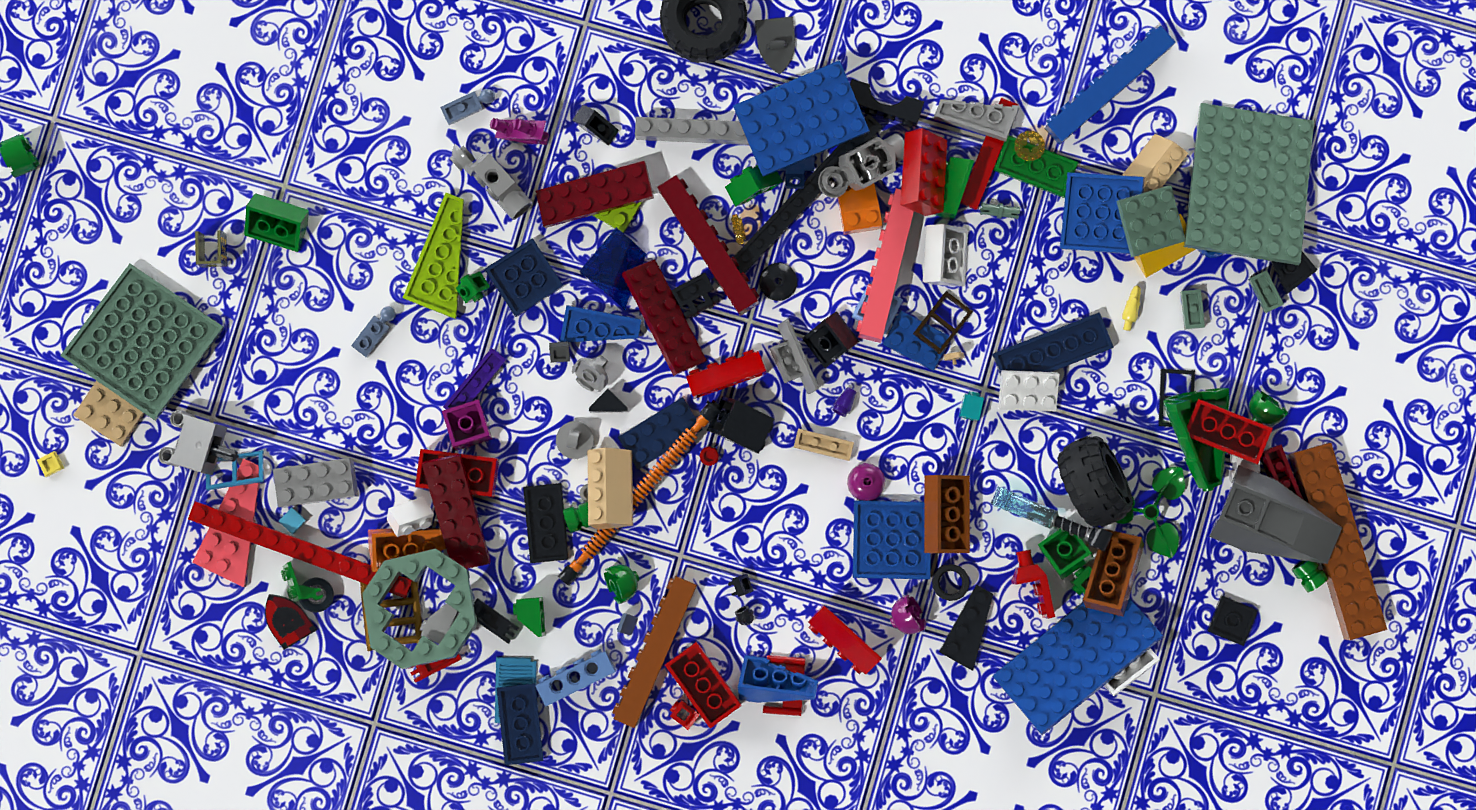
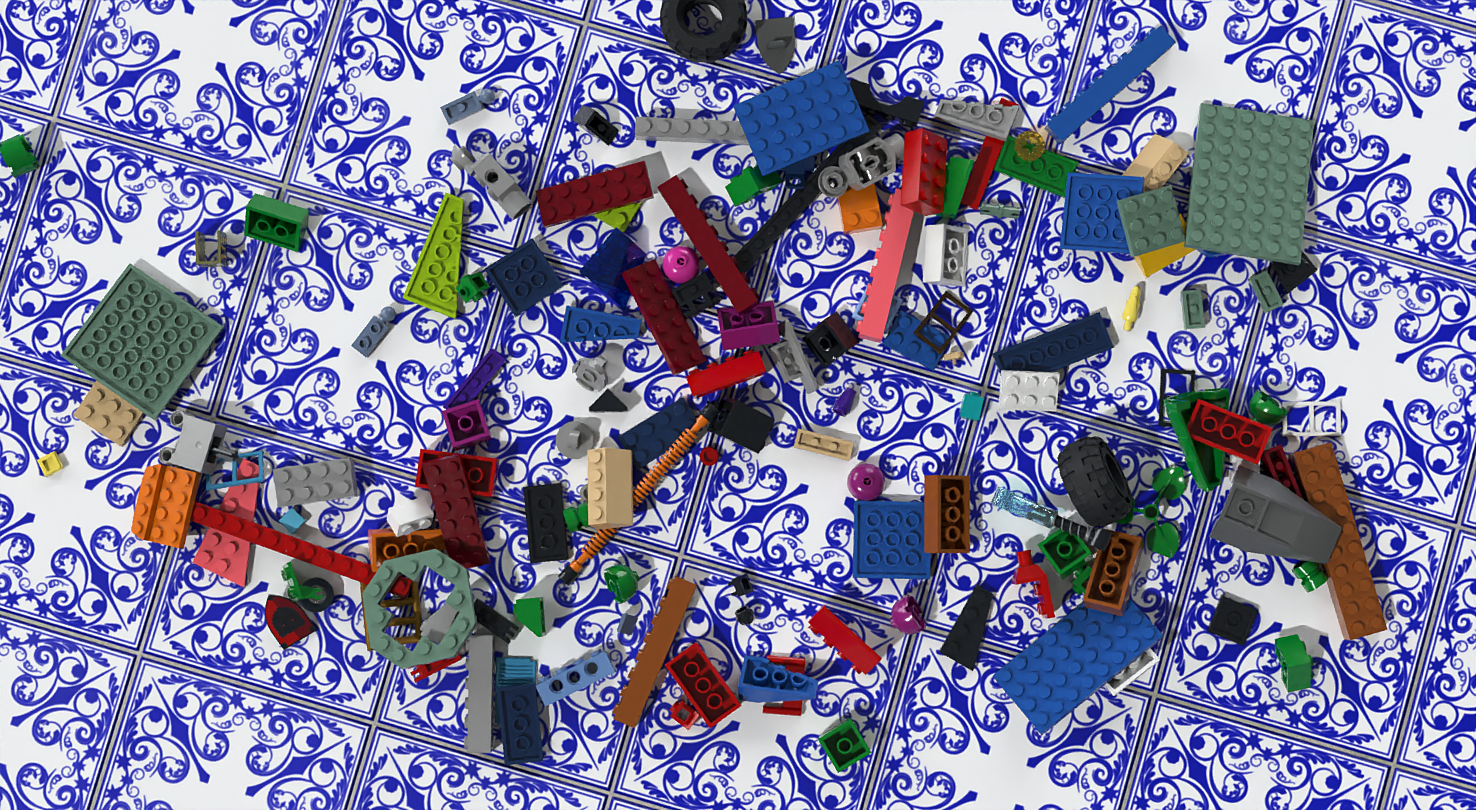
magenta connector [490,118,549,145] -> none
dark grey plate [549,342,570,363] -> none
clear yellow gear [731,214,746,245] -> none
black dish [759,263,797,301] -> none
black tyre [932,564,970,601] -> none
none -> orange plate [131,464,201,549]
none -> light grey brick [464,635,495,753]
none -> dark pink cylinder [662,245,700,284]
none -> magenta slope [717,301,780,351]
none -> green brick [817,718,871,773]
none -> green brick [1275,634,1313,693]
none -> white window [1282,401,1342,436]

